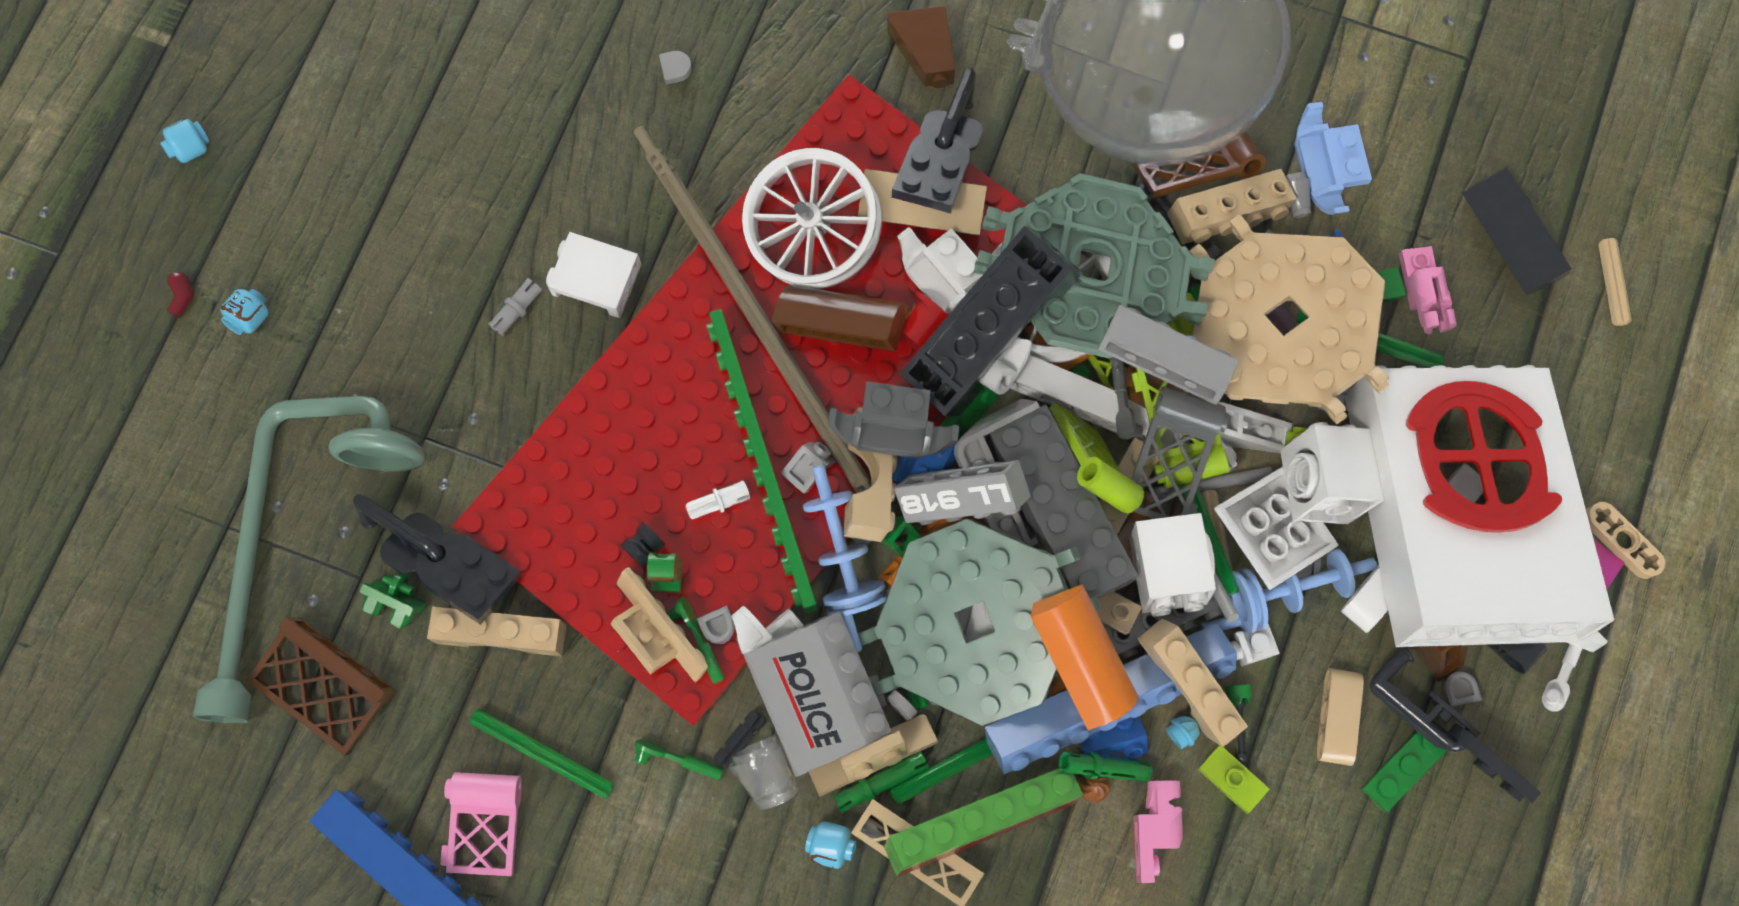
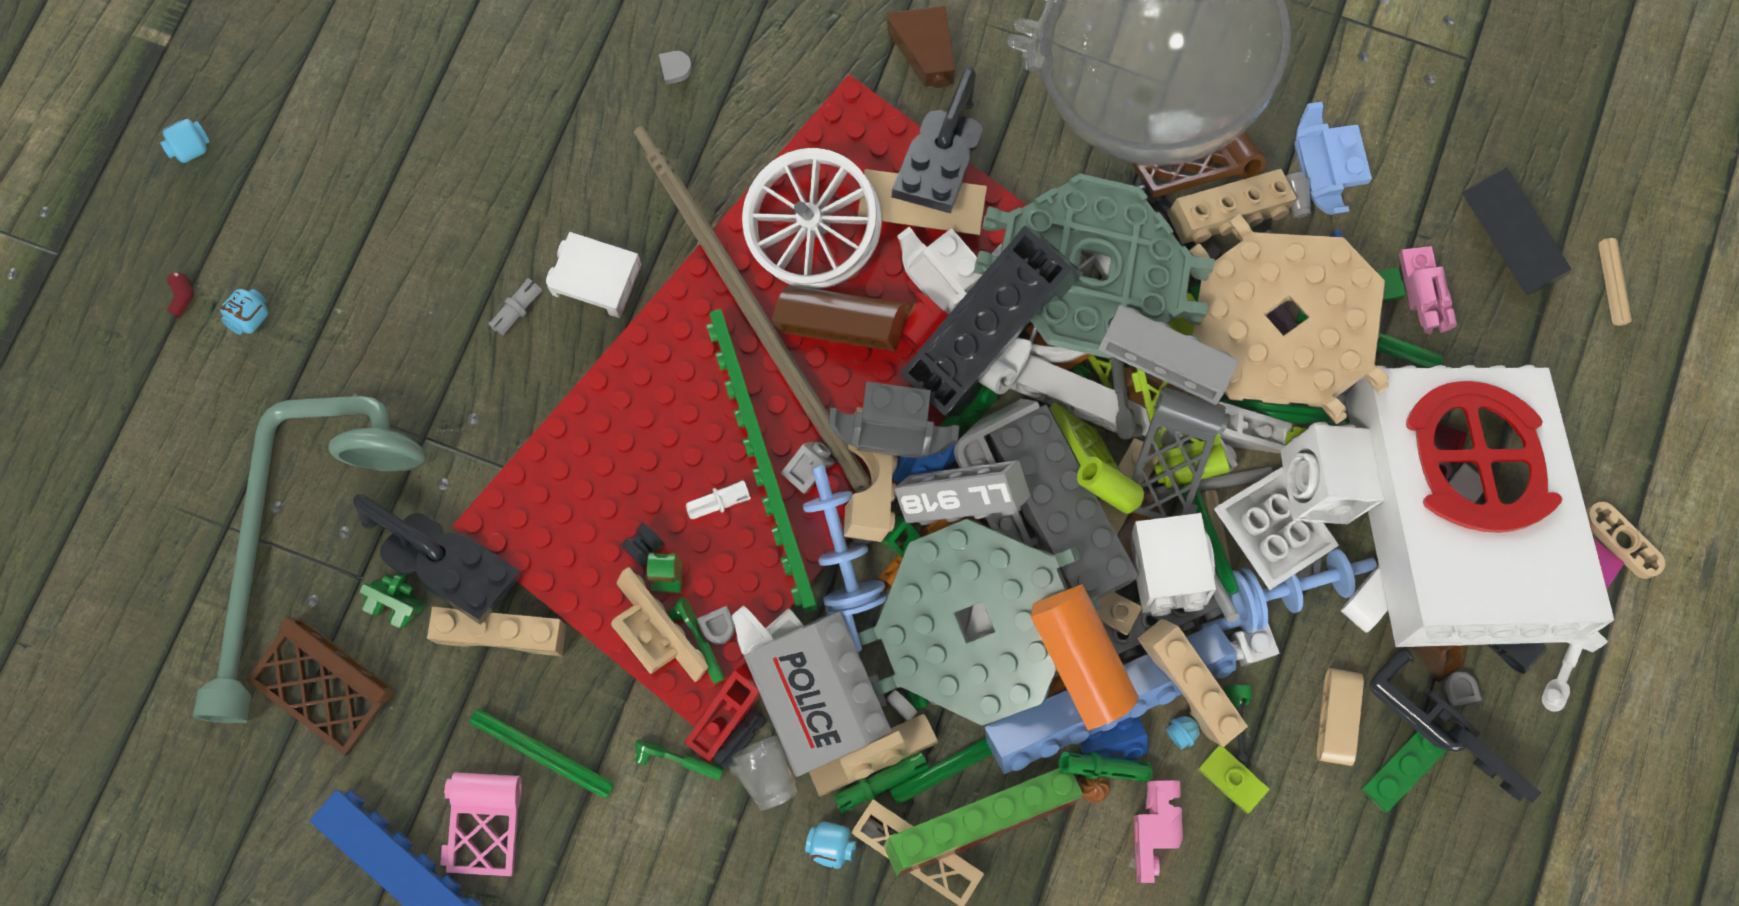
none -> red slope [684,662,761,763]
none -> green axle [1219,397,1350,426]
none -> dark red plate [1434,423,1467,481]

